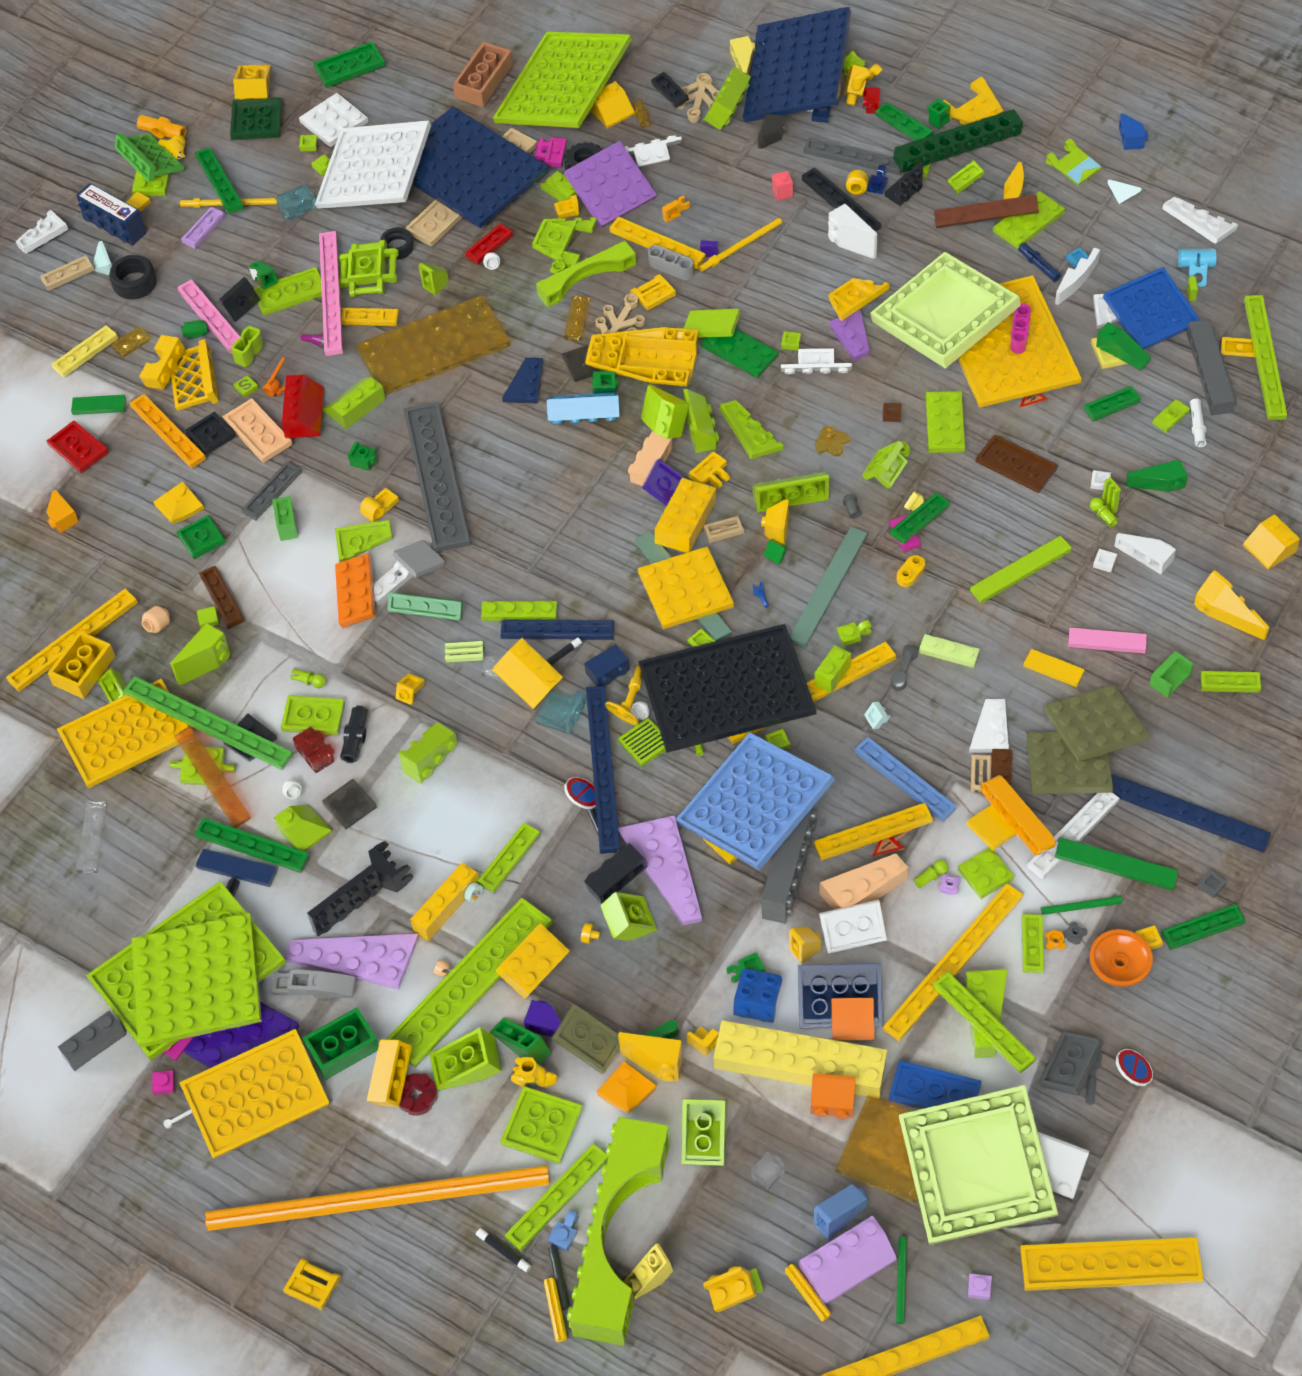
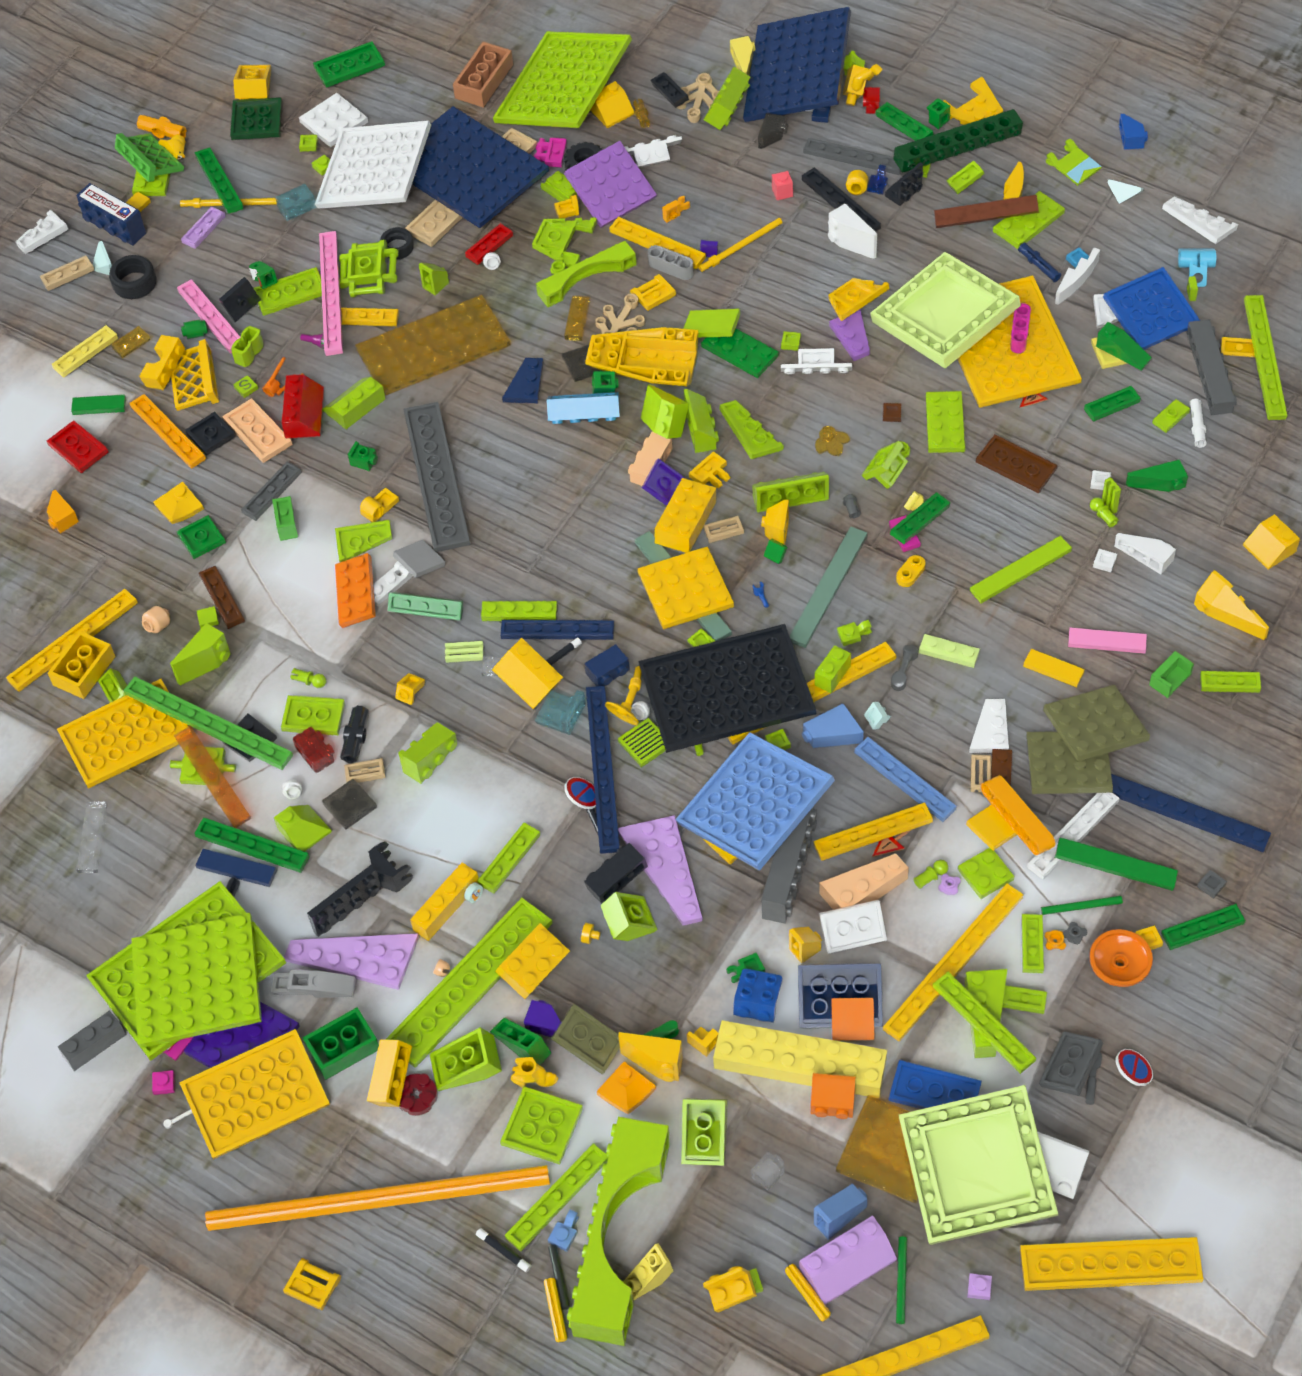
none -> tan tile [344,758,386,785]
none -> medium blue slope [802,704,864,748]
none -> lime plate [1002,985,1047,1014]

